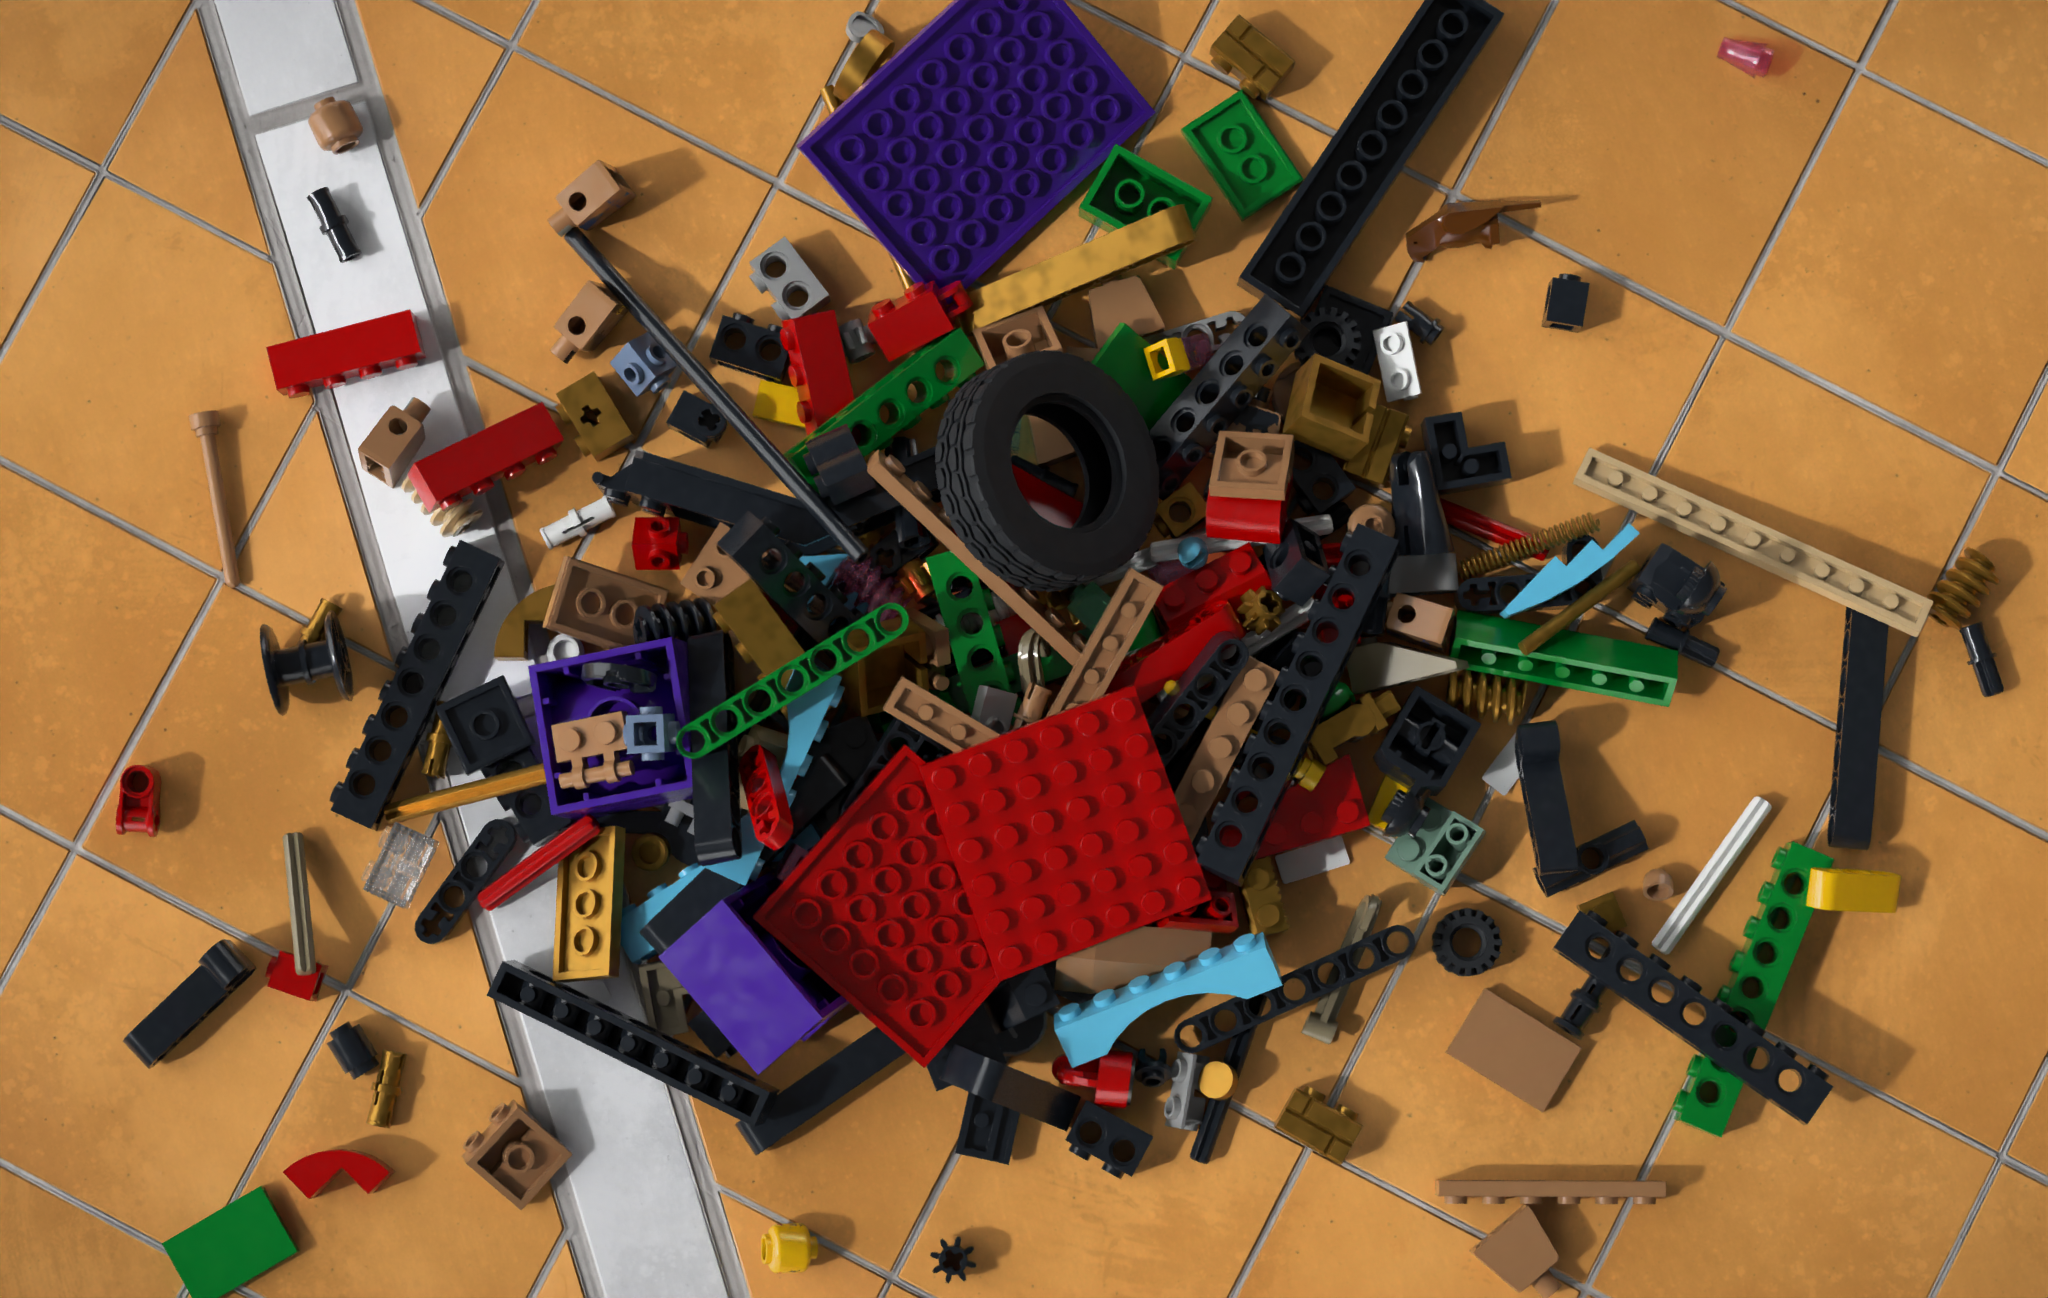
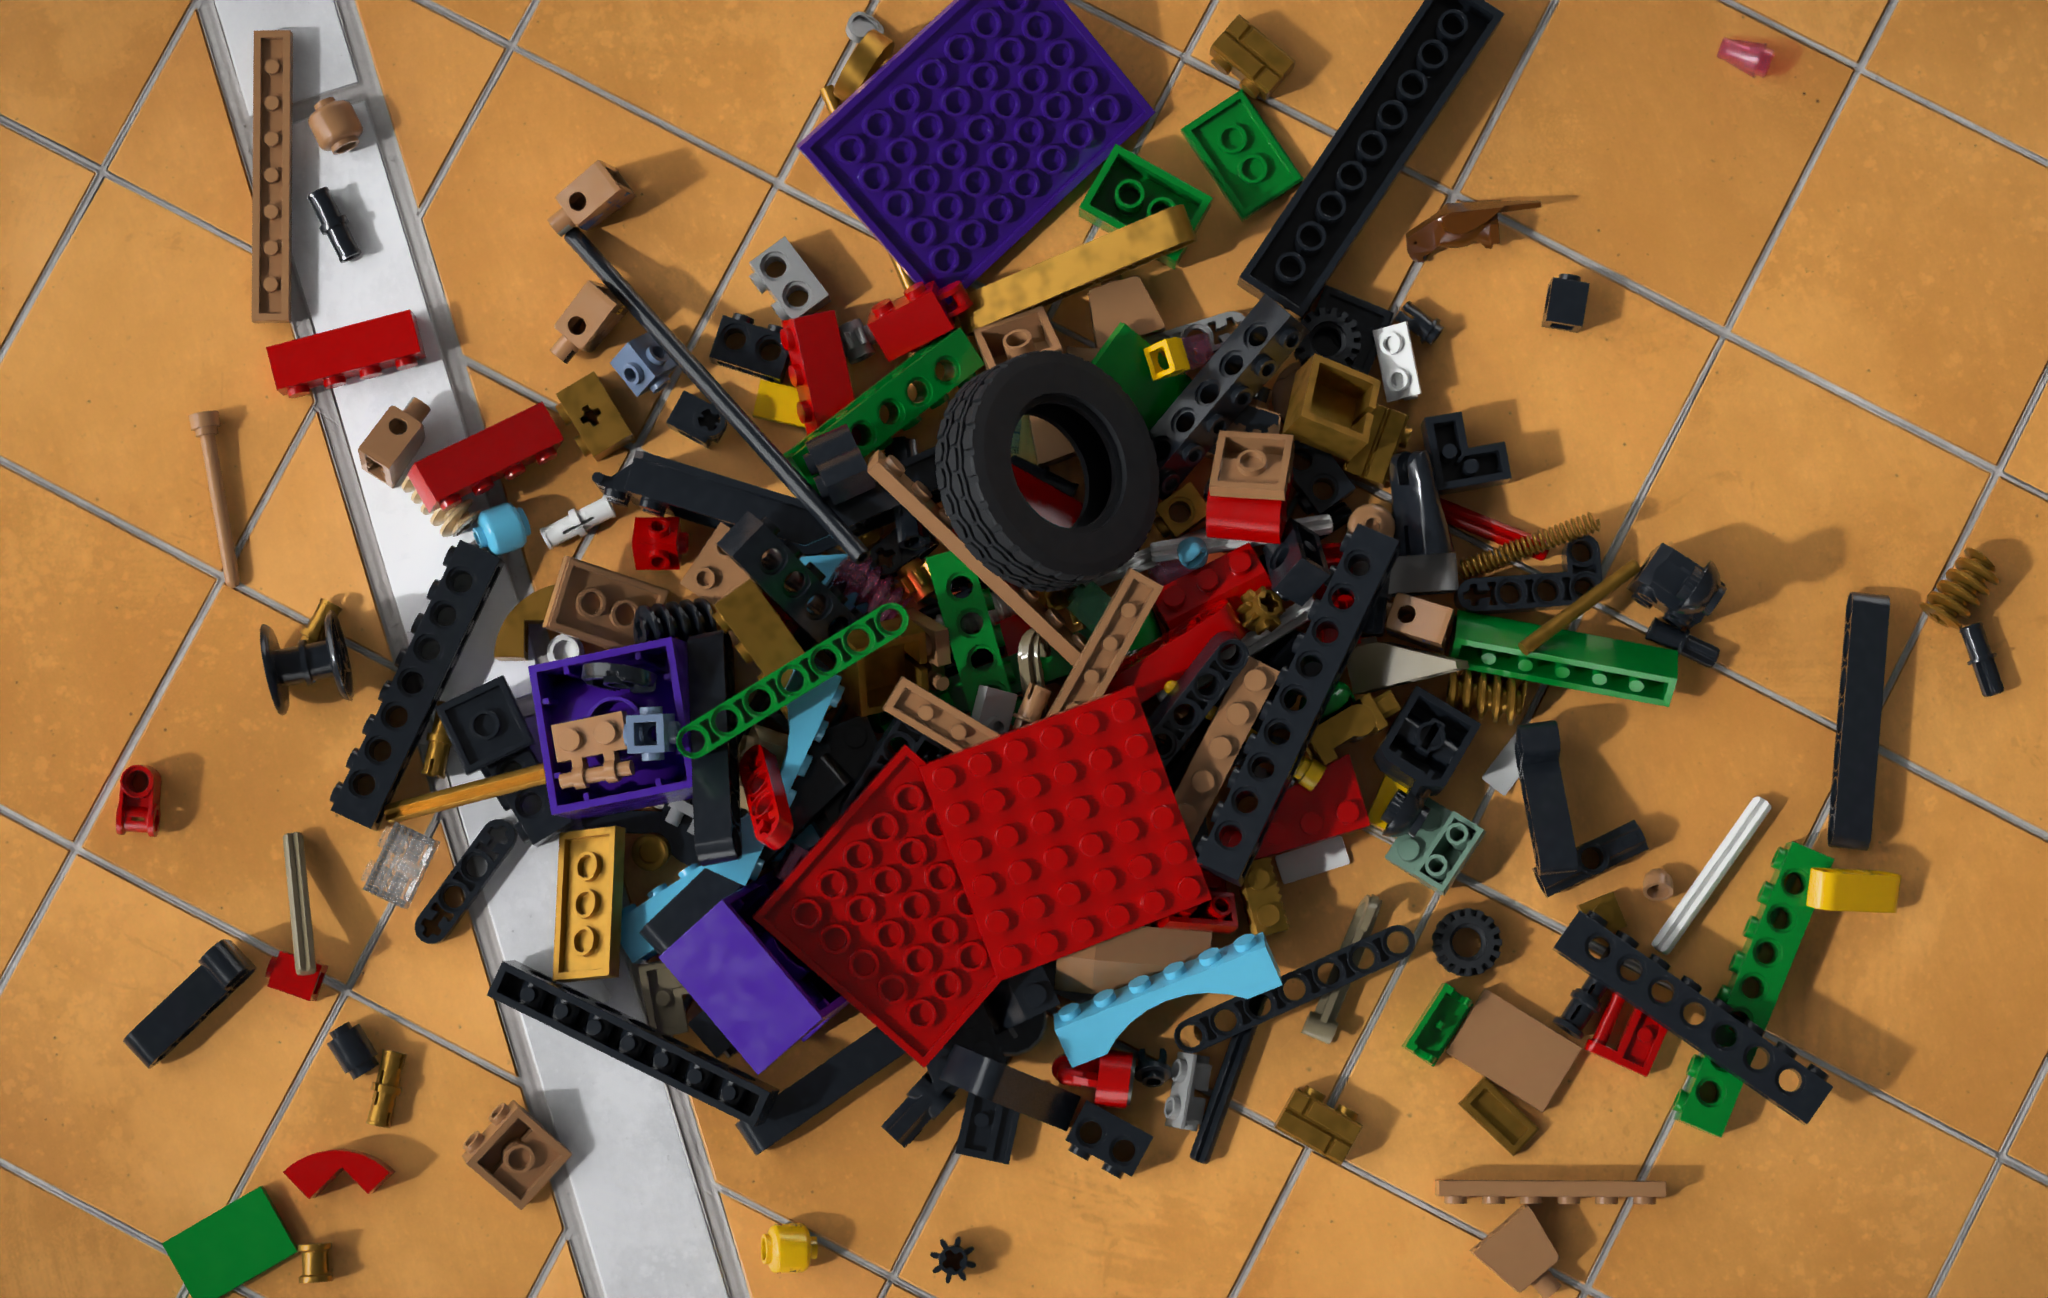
red axle [477,814,601,911] -> none
tile [1198,1061,1238,1100] -> none
medium azure slope [1500,523,1640,619] -> none
tan plate [1573,447,1933,638] -> none
none -> medium nougat plate [252,30,293,323]
none -> pearl gold bush [297,1242,333,1283]
none -> medium azure head [472,502,531,556]
none -> black piece [881,1071,959,1148]
none -> green hinge [1402,983,1474,1067]
none -> pearl gold tile [1458,1077,1539,1156]
none -> red plate [1584,990,1668,1077]

